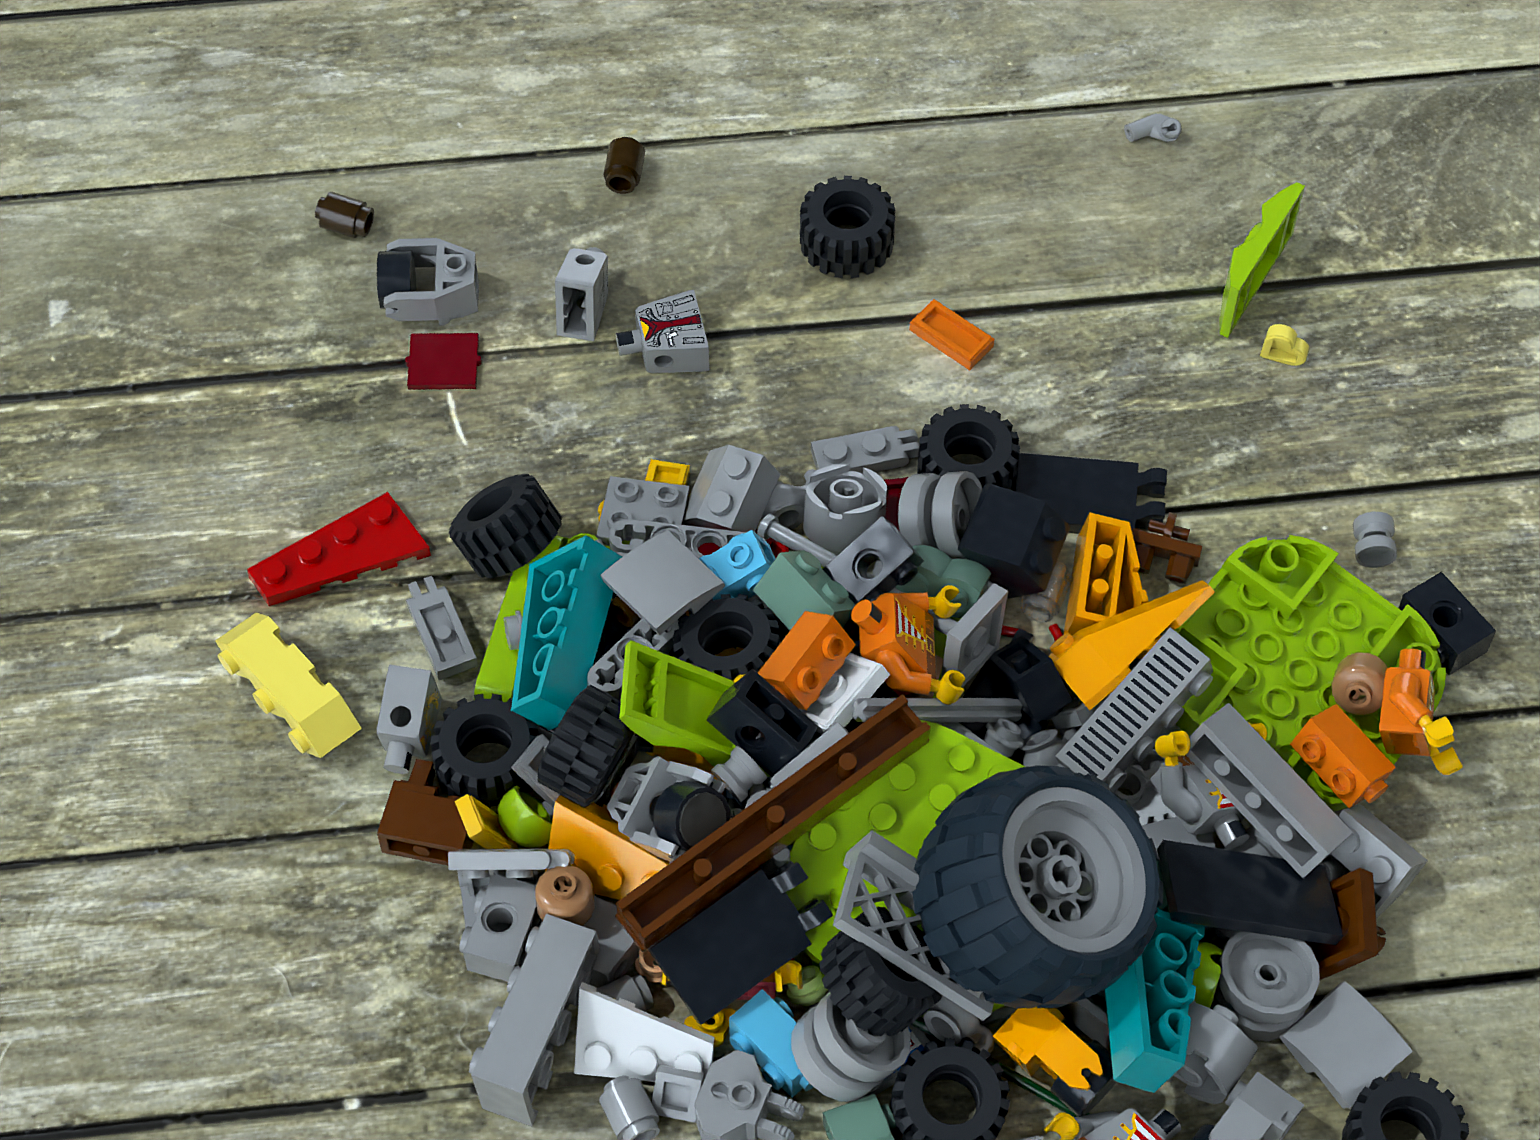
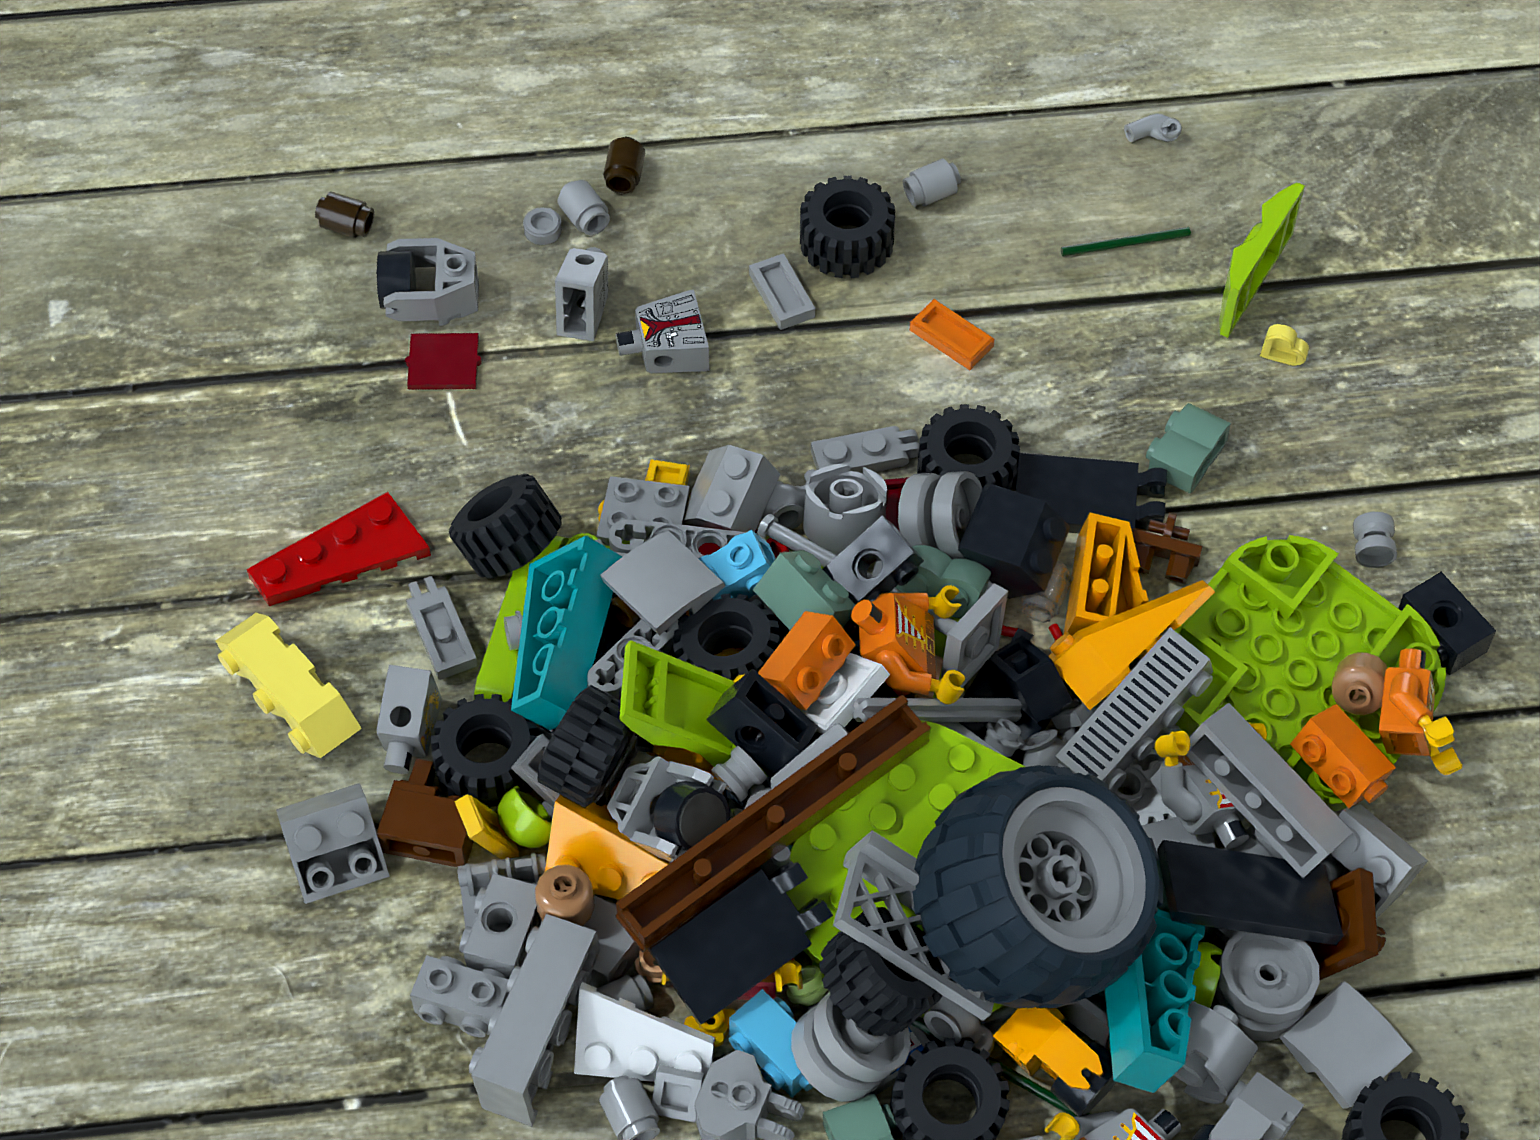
light grey hinge [448,849,575,878] -> none
none -> light grey slope [276,783,390,904]
none -> light grey brick [410,955,509,1038]
none -> light grey tile [523,207,562,245]
none -> light grey brick [558,180,610,235]
none -> light grey tile [749,253,815,330]
none -> light grey brick [903,158,961,207]
none -> dark green axle [1061,227,1191,257]
none -> sand green brick [1146,403,1231,494]

